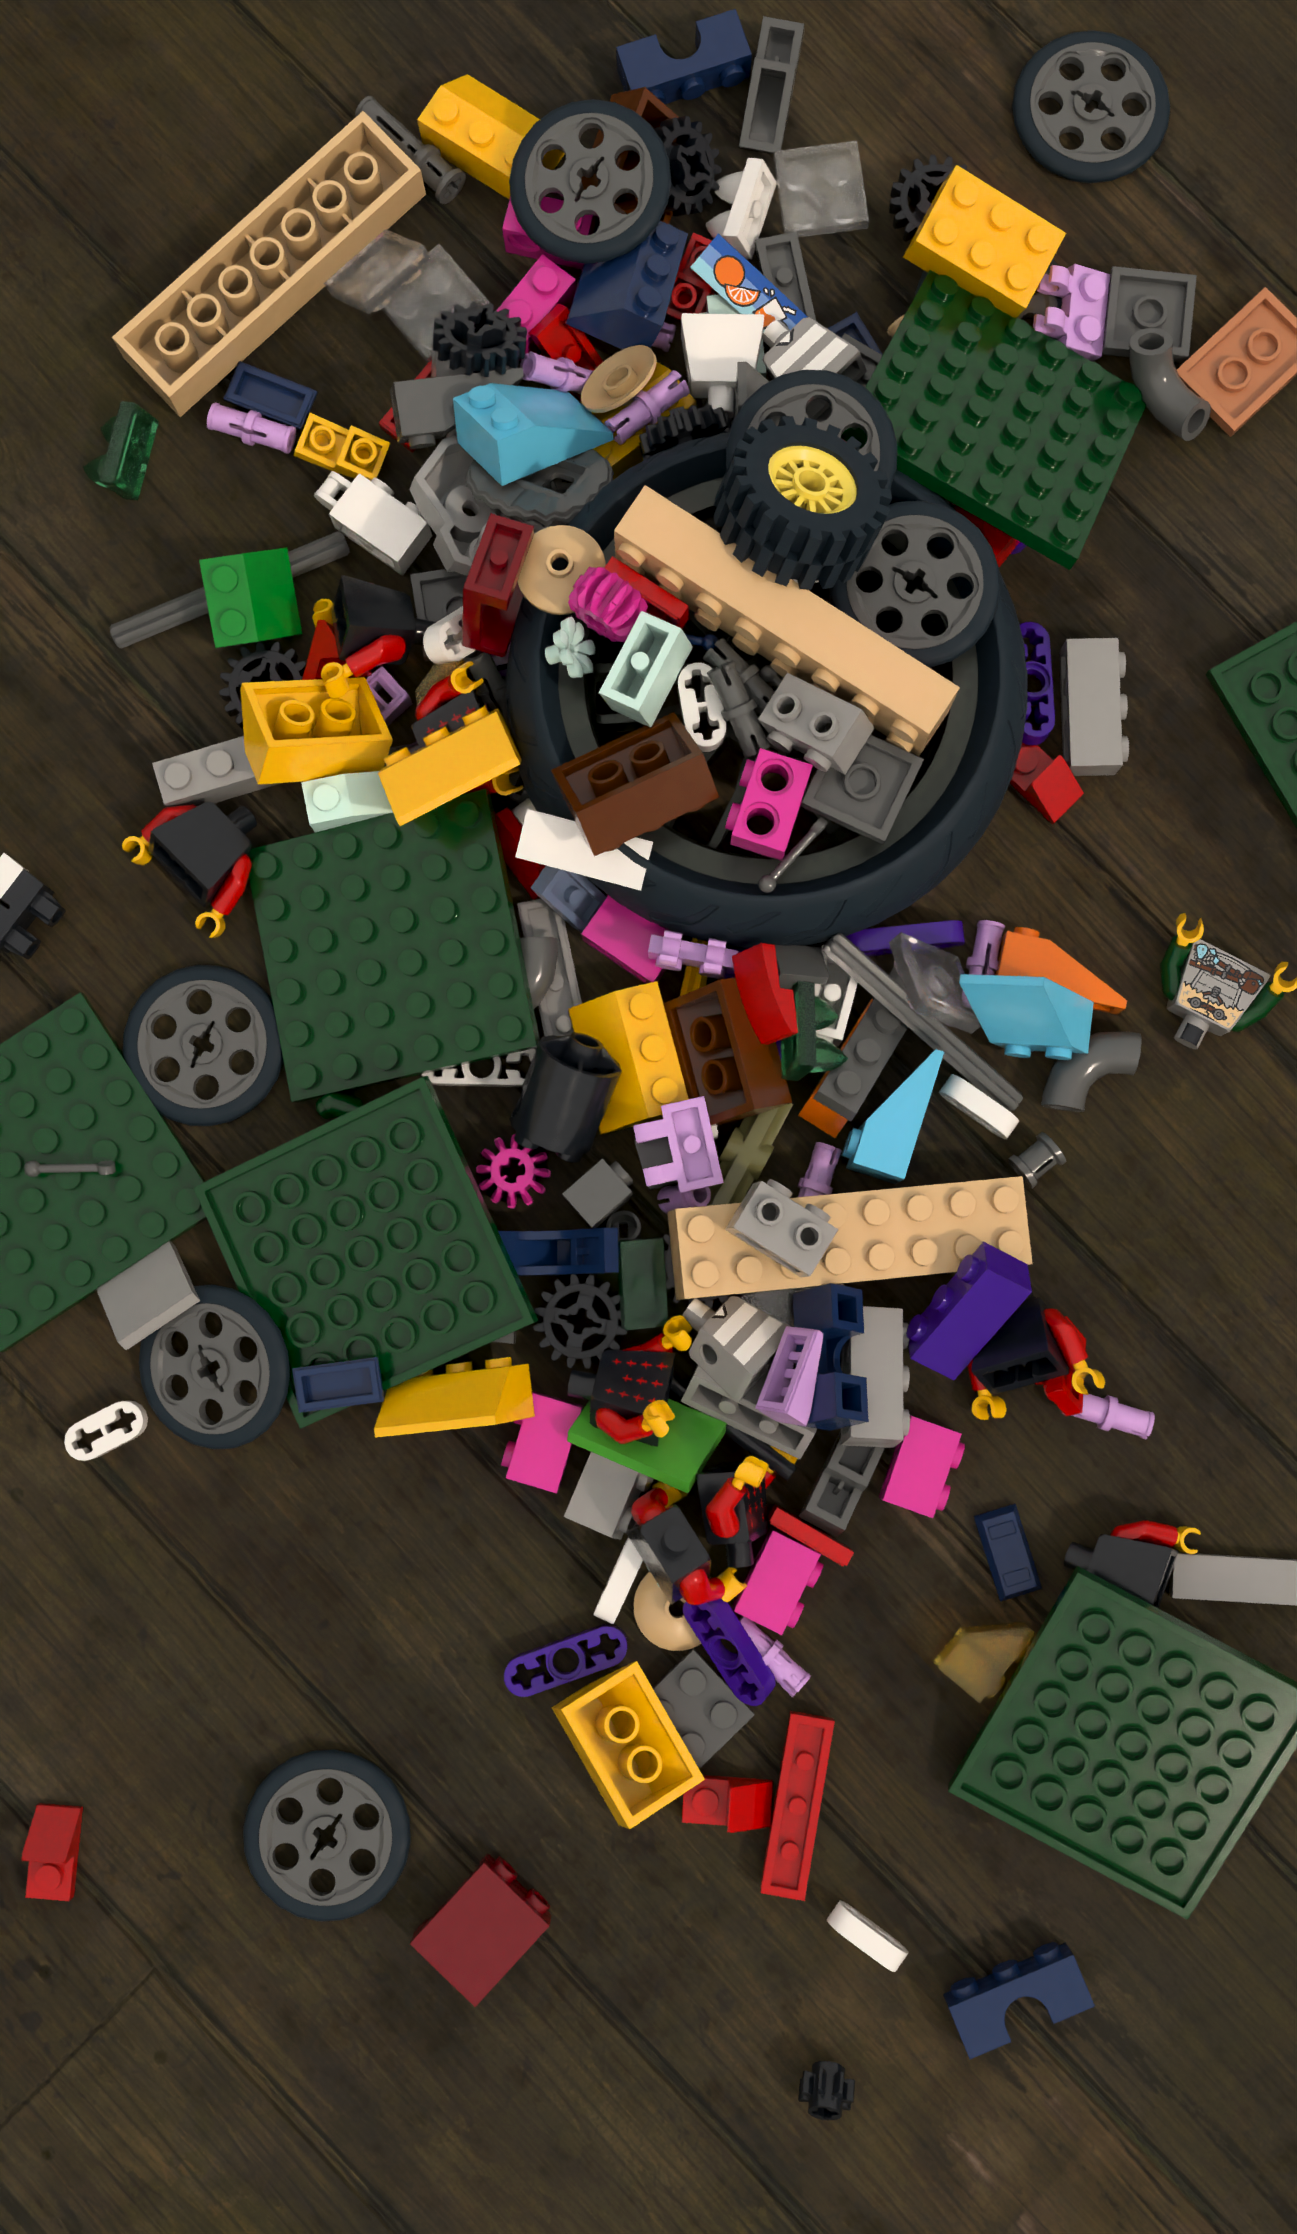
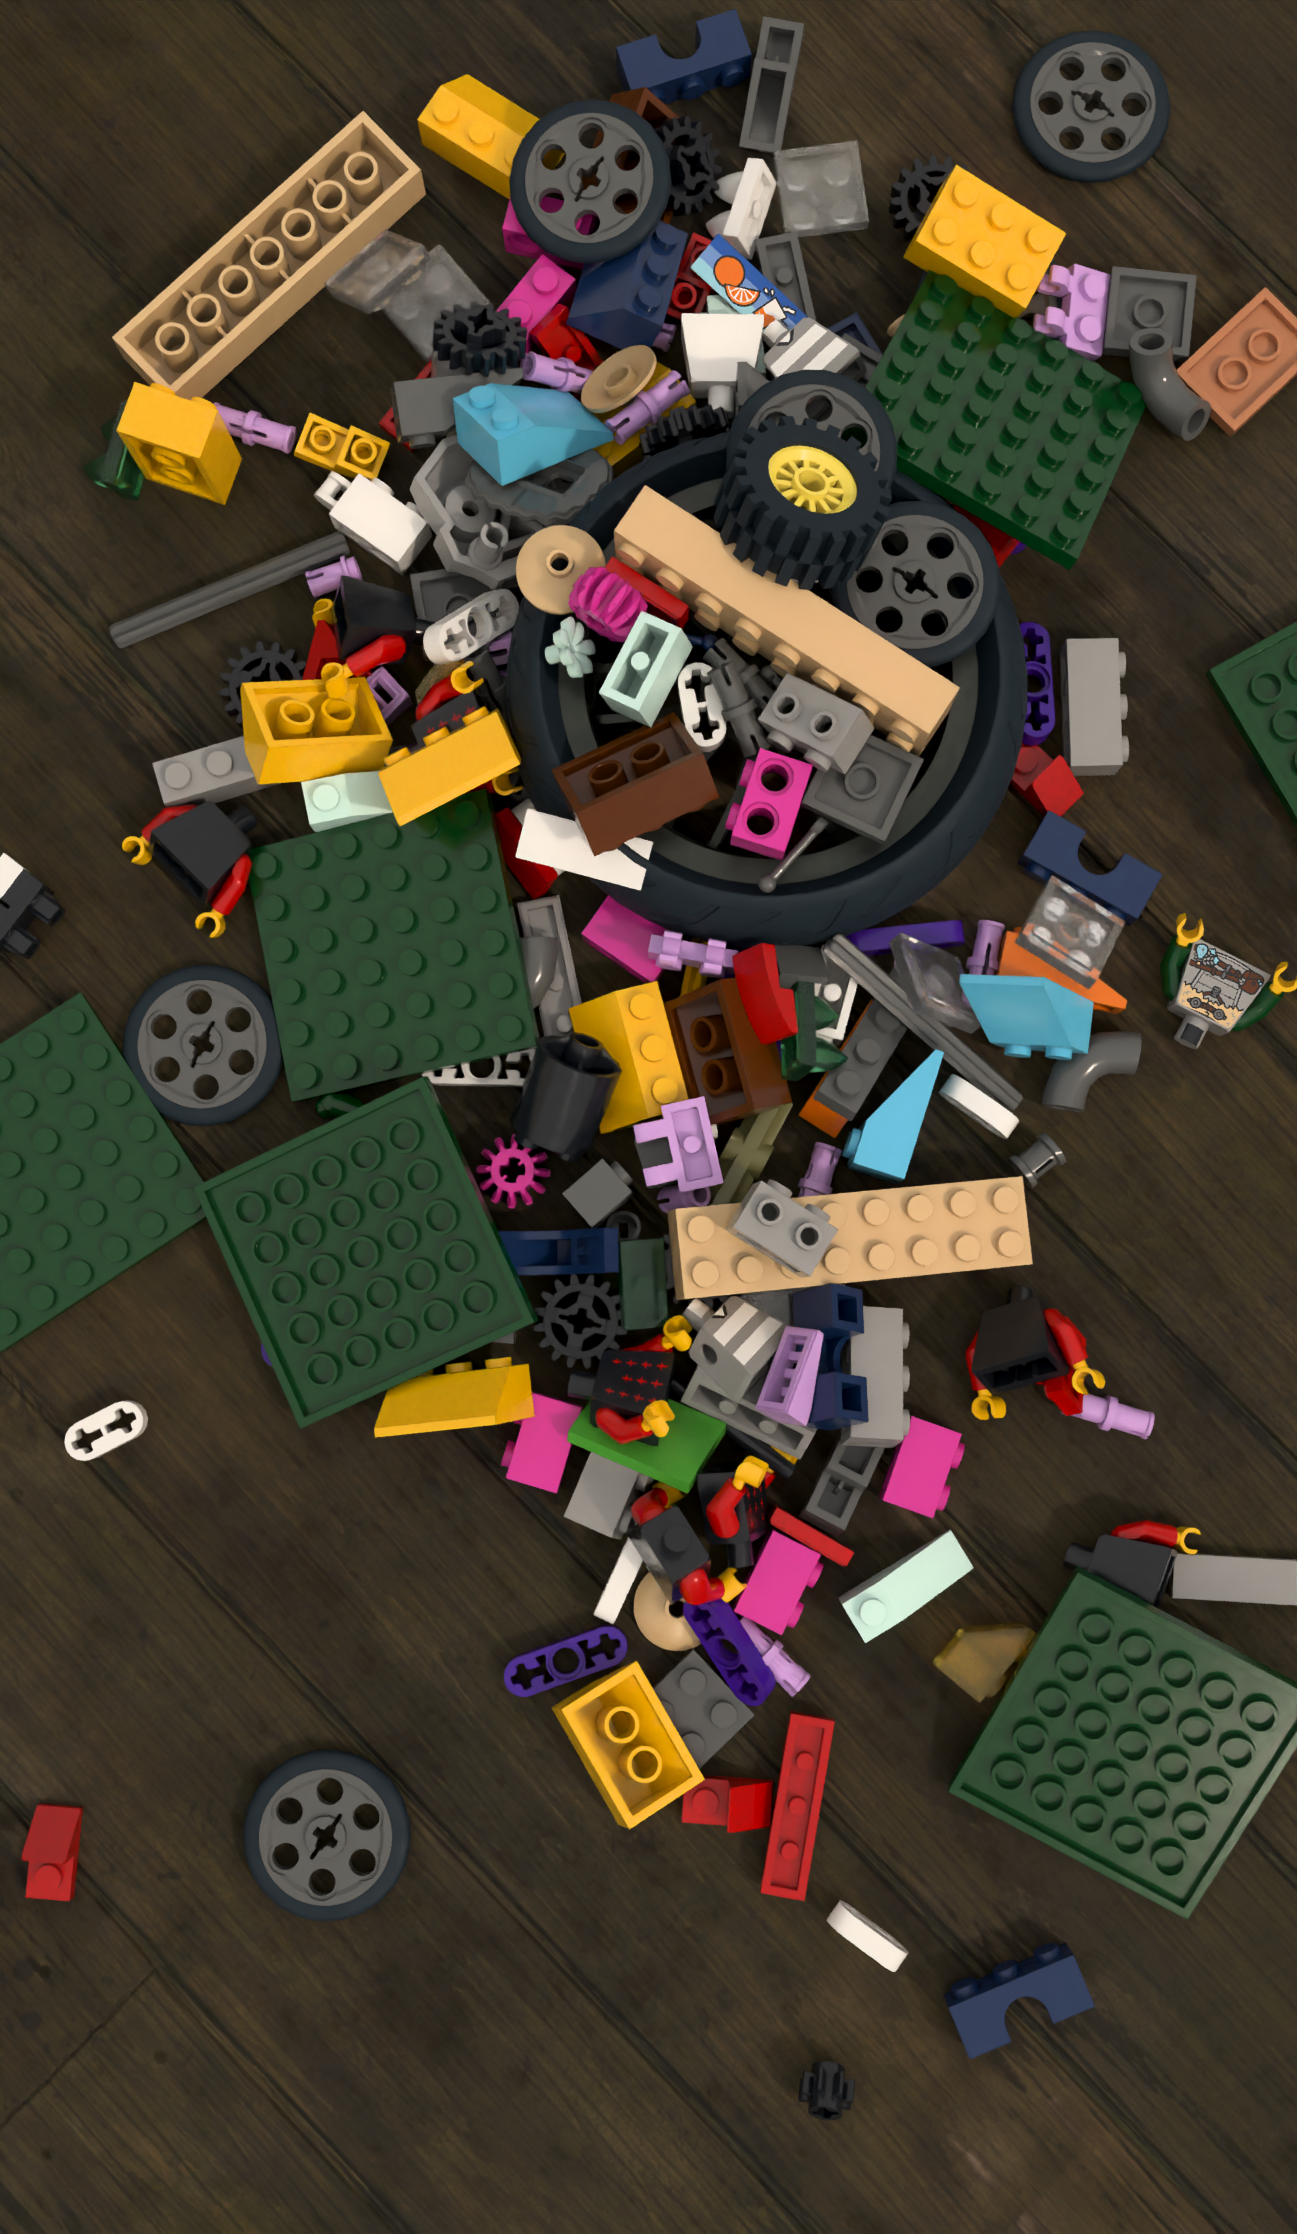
dark grey hinge [24,1160,116,1177] -> none
light grey tile [96,1241,200,1350] -> none
dark grey wedge [139,1285,290,1450] -> none
green slope [199,547,302,648] -> none
dark blue tile [223,361,318,430] -> none
dark blue tile [292,1357,385,1413] -> none
dark grey pin [355,96,466,204] -> none
dark red panel [410,1853,552,2007] -> none
dark red panel [462,513,534,657] -> none
sand blue plate [530,866,607,933] -> none
dark purple brick [906,1241,1032,1380] -> none
dark blue tile [973,1503,1042,1602] -> none
none -> yellow brick [116,382,242,505]
none -> lavender pin [305,555,363,598]
none -> light aqua slope [838,1529,974,1643]
none -> clear plate [1015,875,1125,990]
none -> dark blue arch [1017,810,1163,926]

